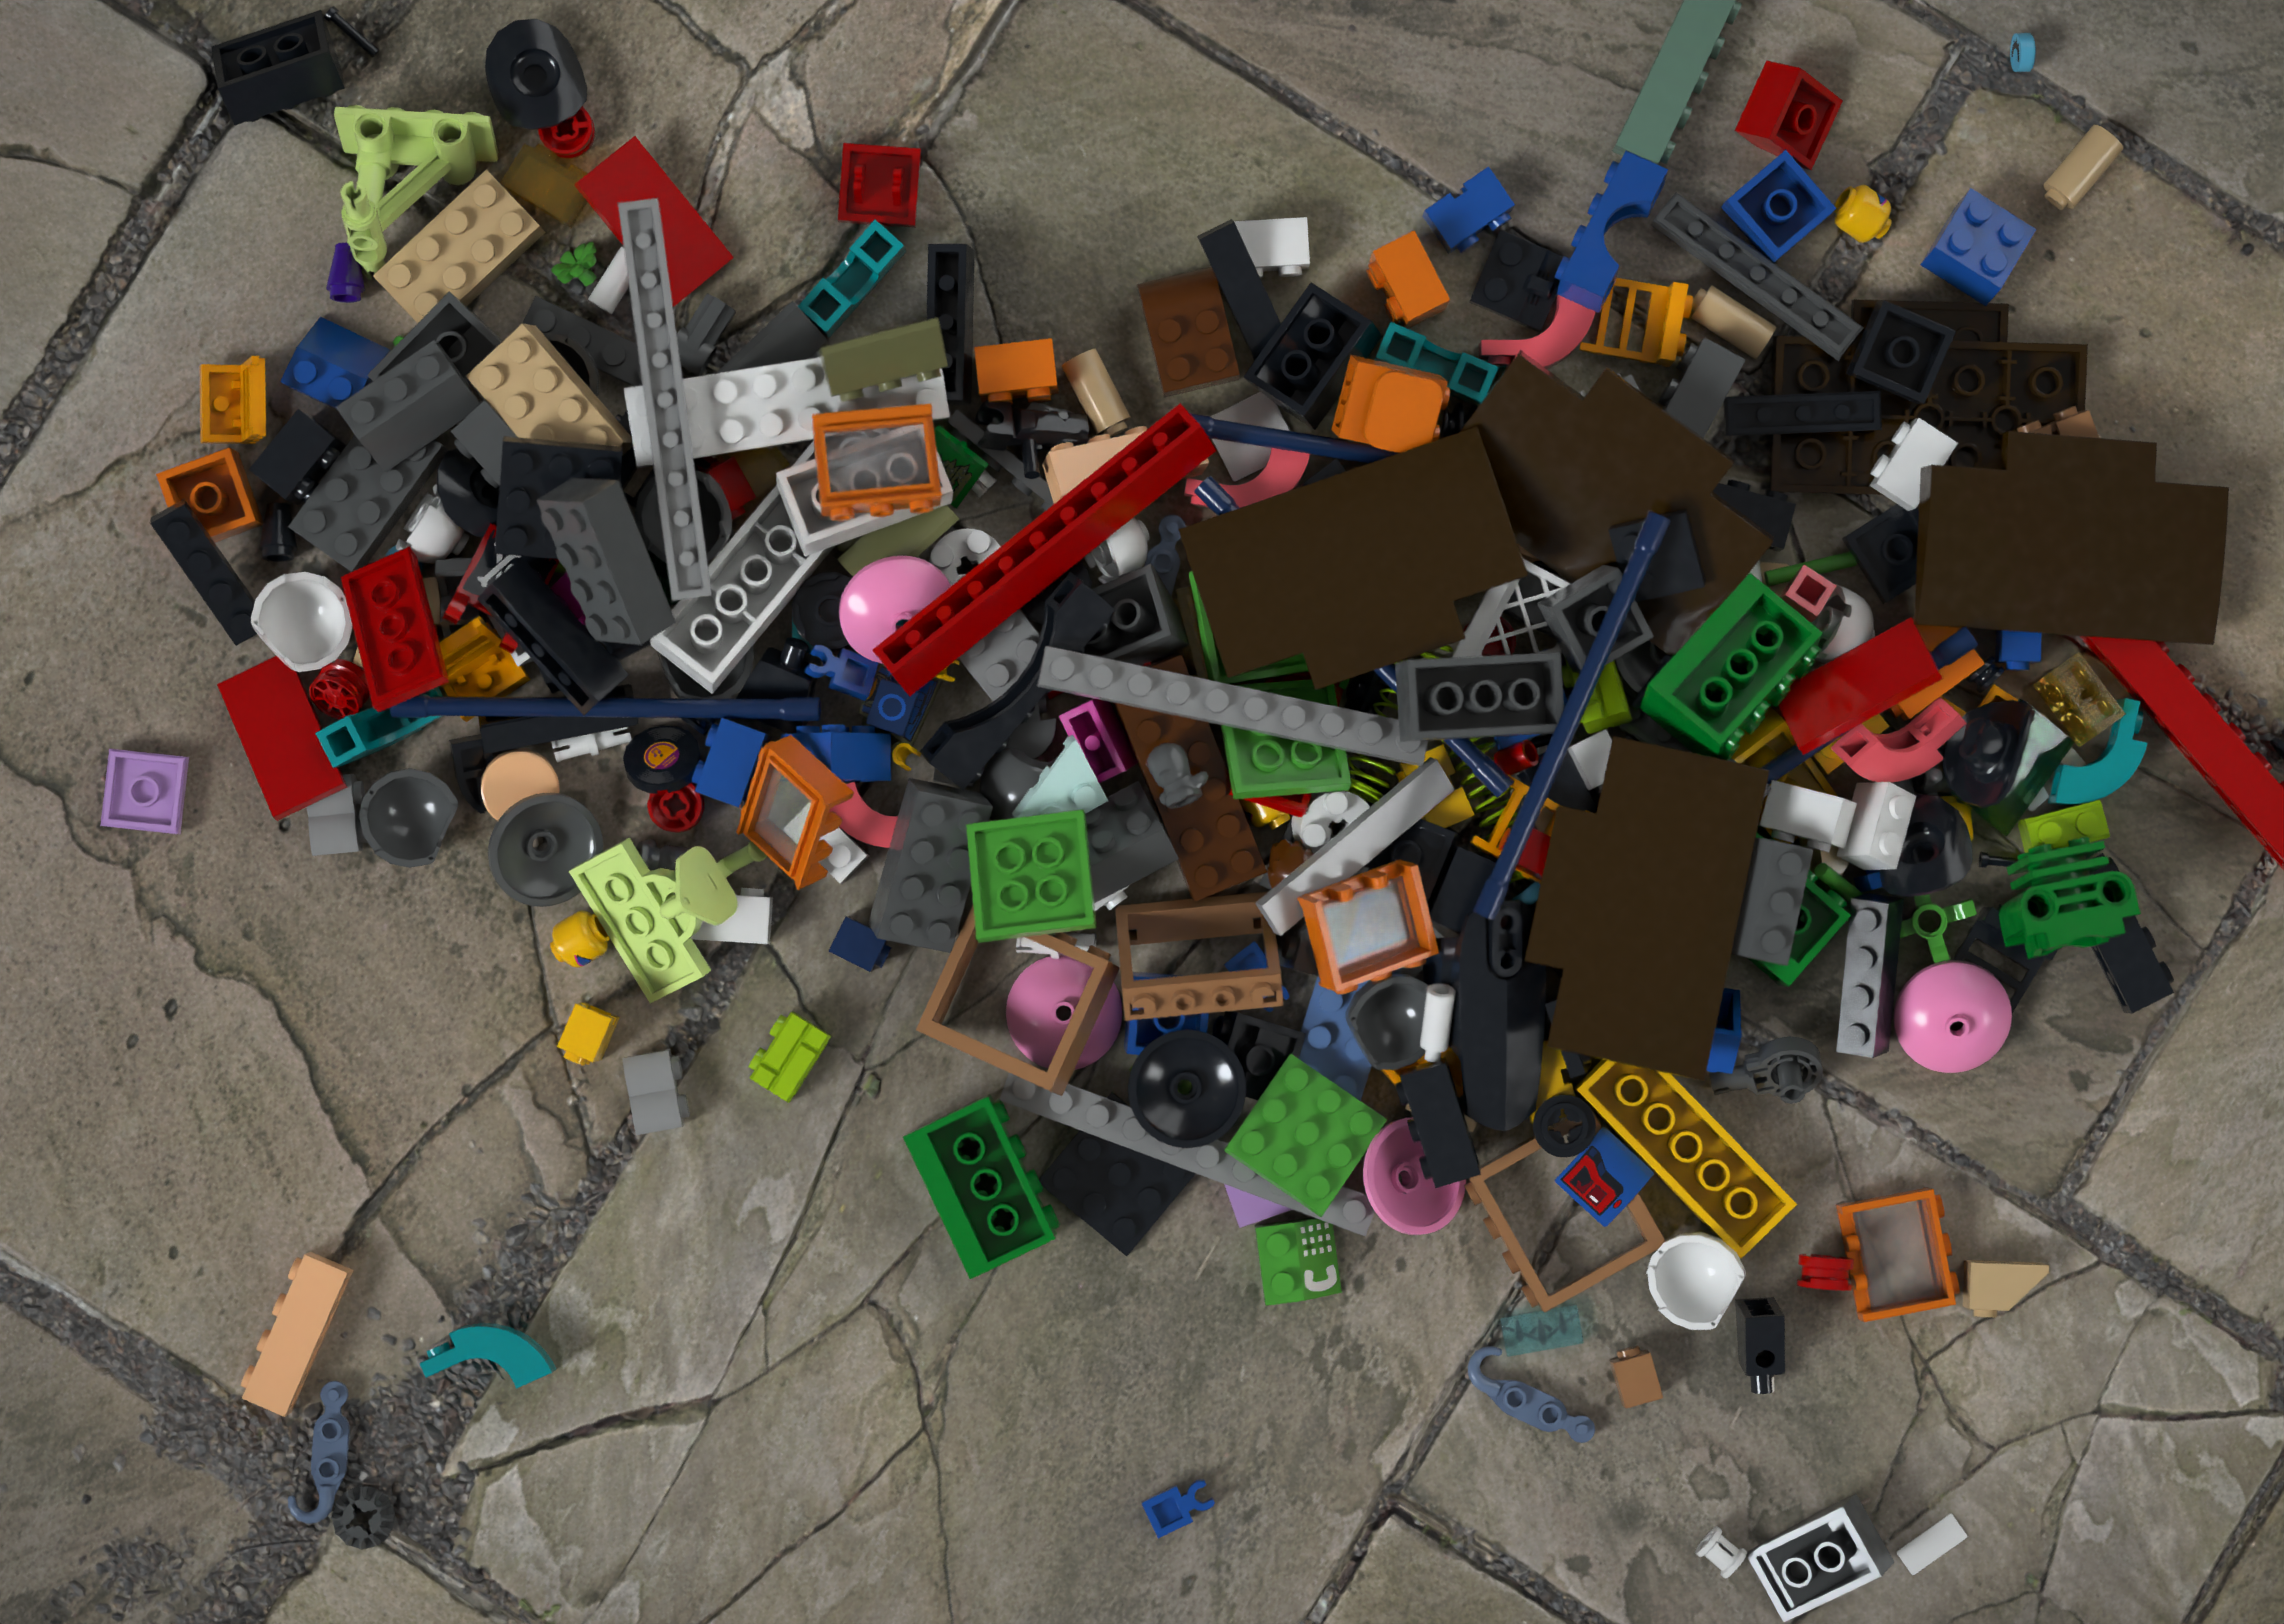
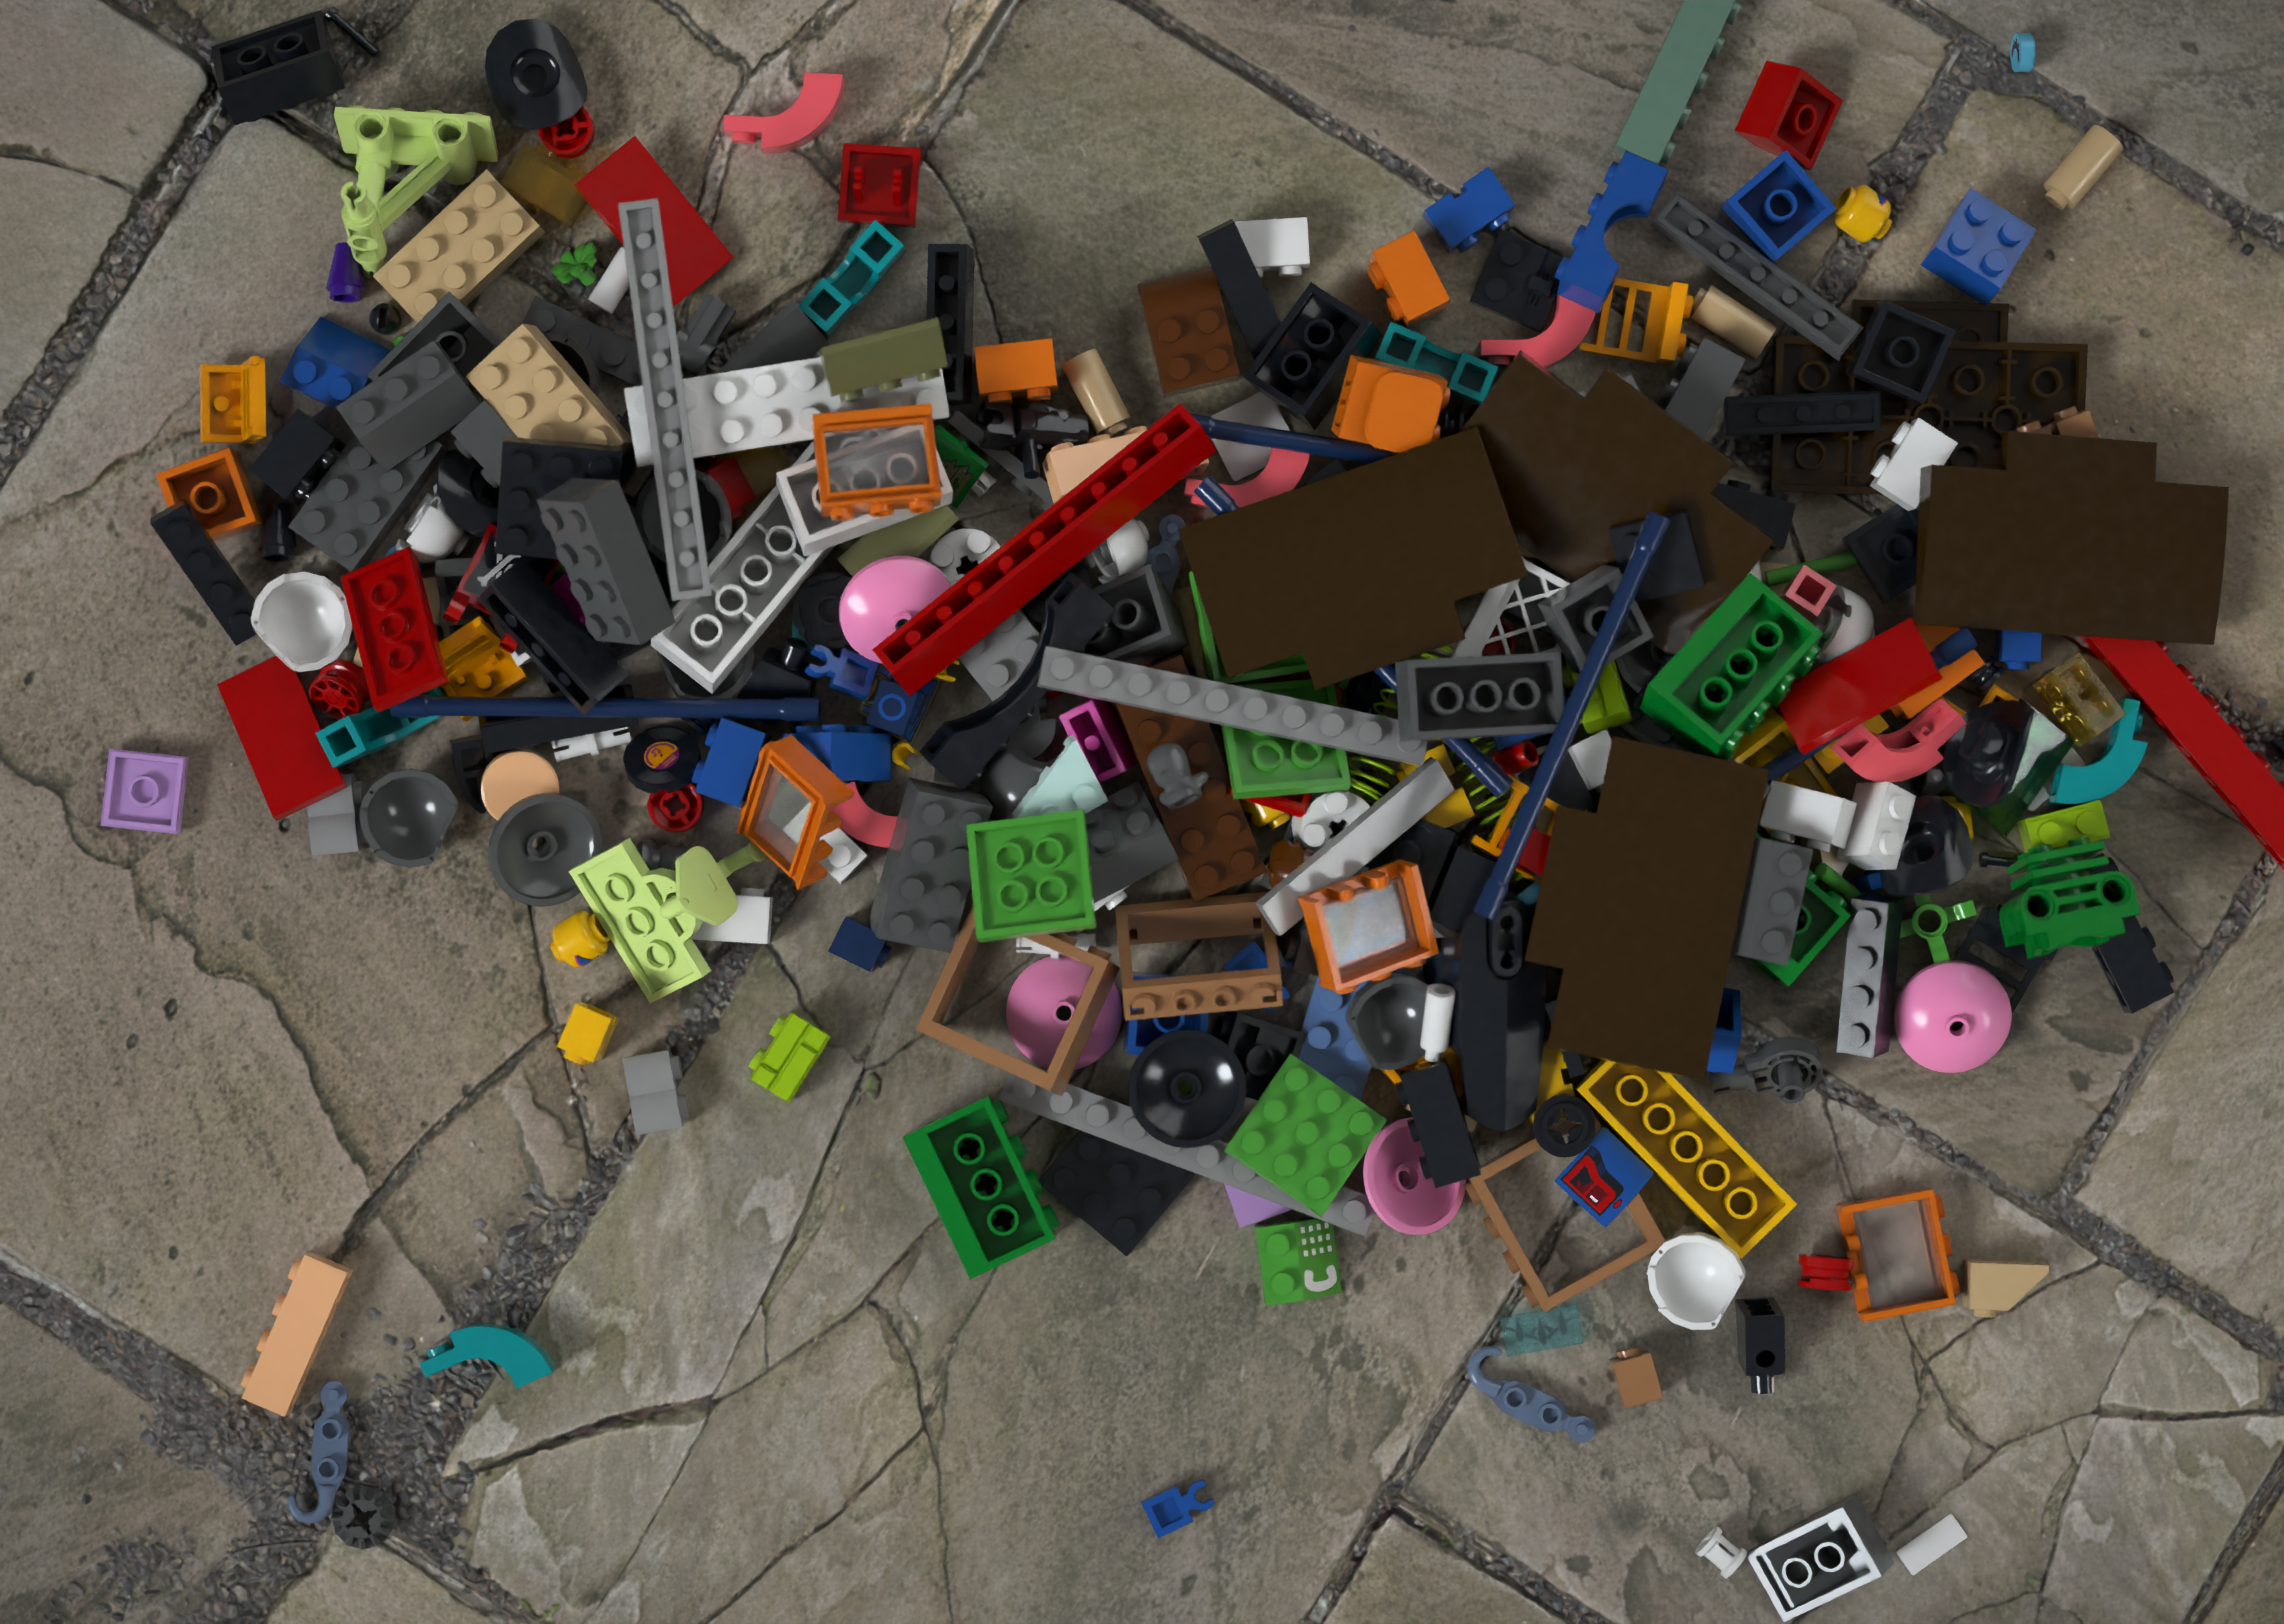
none -> black hinge [369,303,402,336]
none -> coral arch [723,72,845,154]

